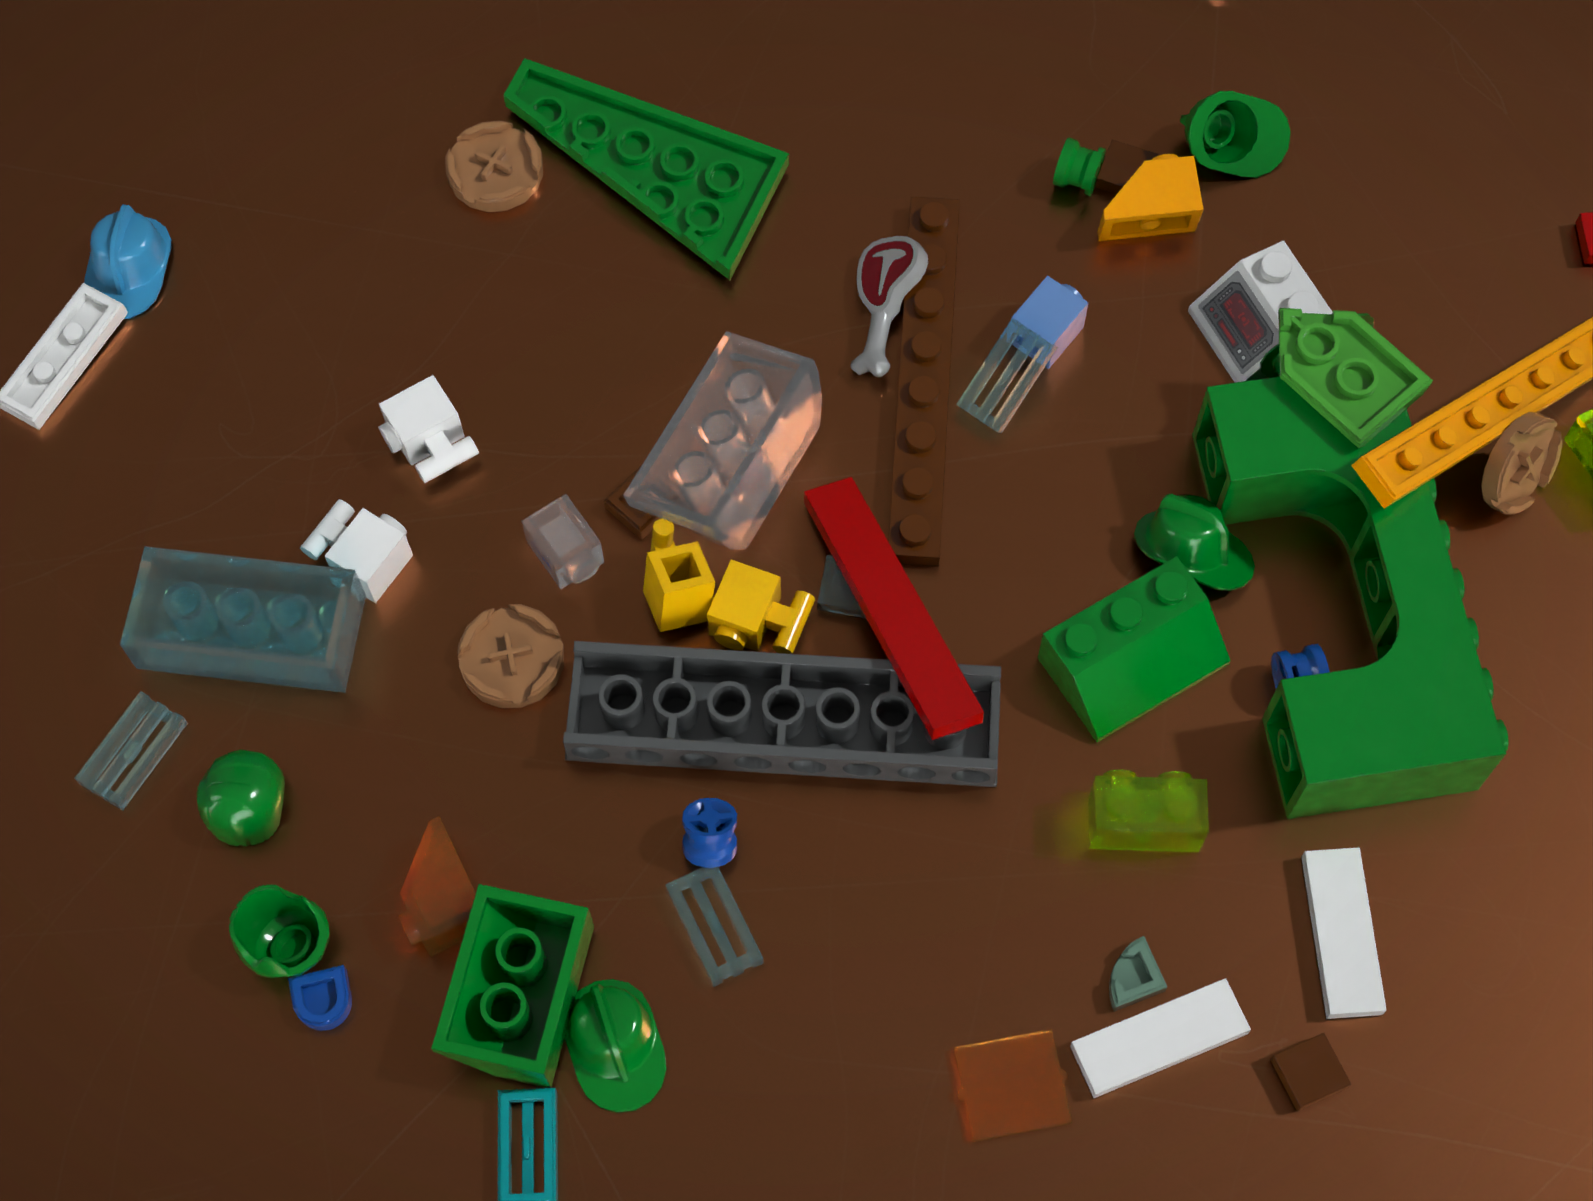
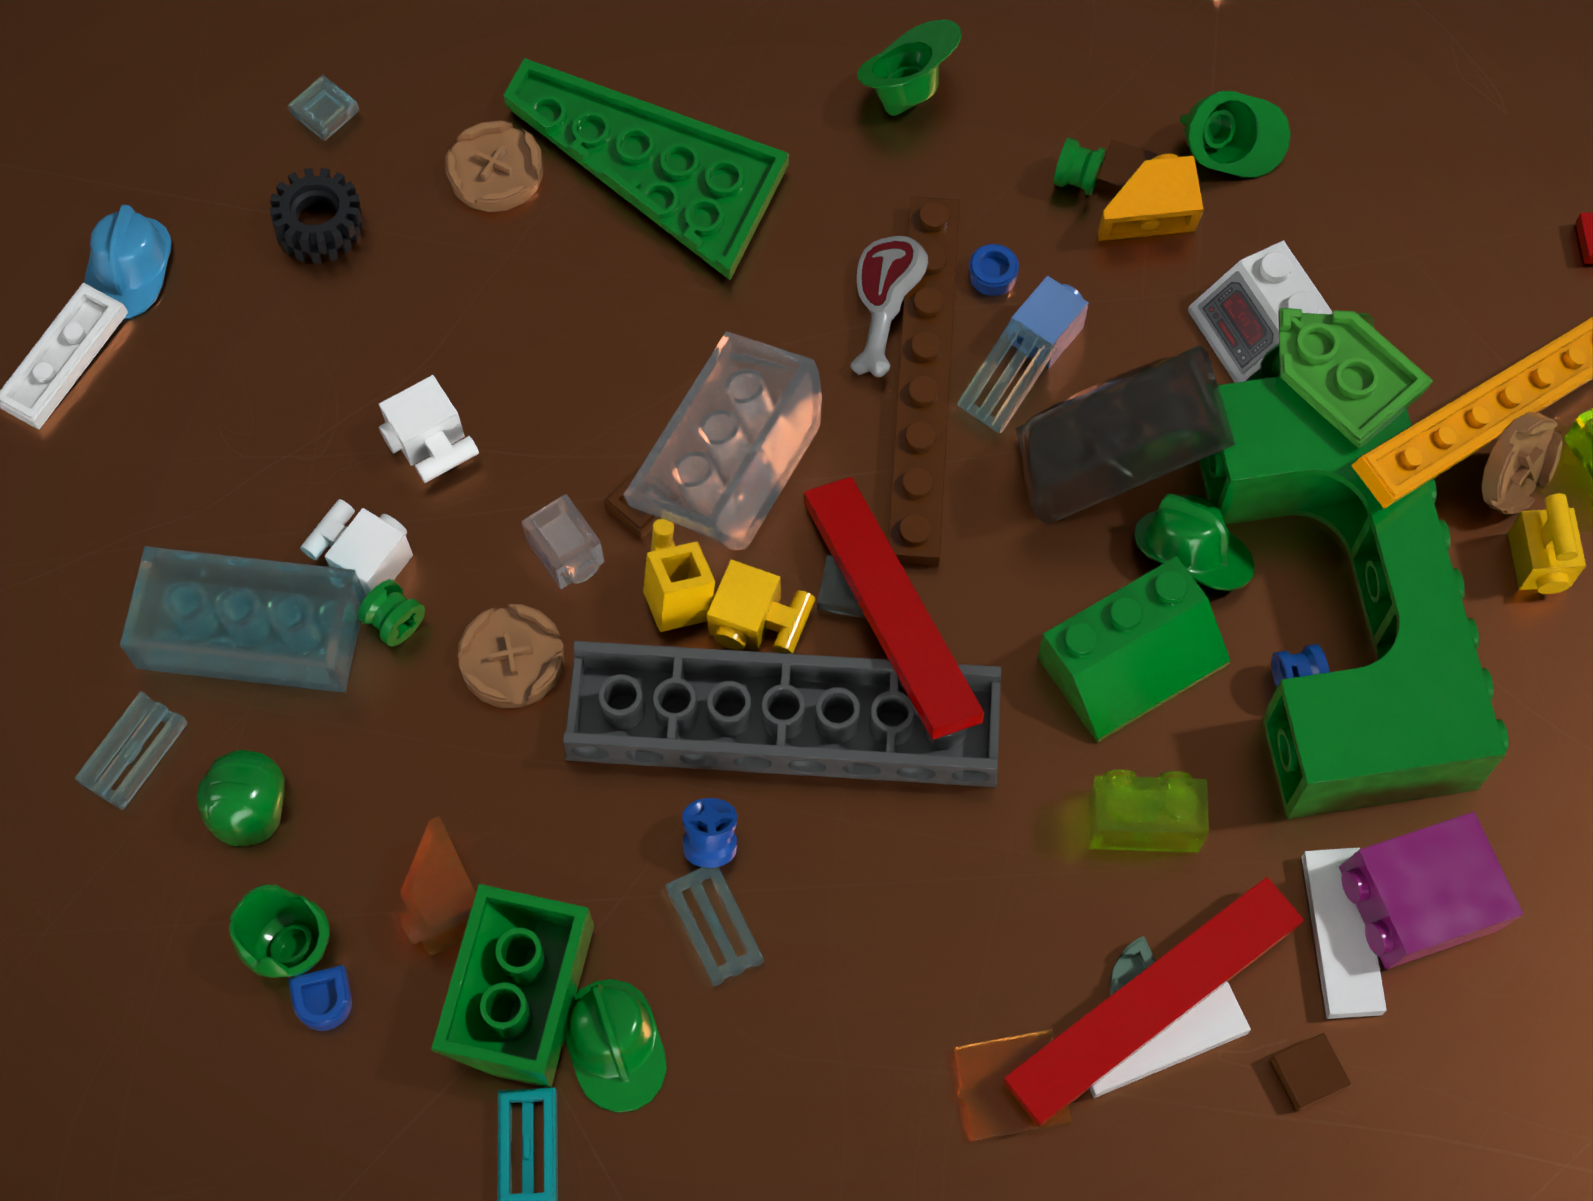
none -> black tyre [269,168,363,264]
none -> clear light blue tile [288,75,359,141]
none -> green wheel [357,579,426,647]
none -> green piece [857,19,962,116]
none -> blue tile [968,244,1019,296]
none -> red tile [1003,877,1304,1128]
none -> clear smoke windscreen [1015,345,1235,525]
none -> magenta brick [1339,812,1524,970]
none -> yellow brick [1508,493,1586,594]

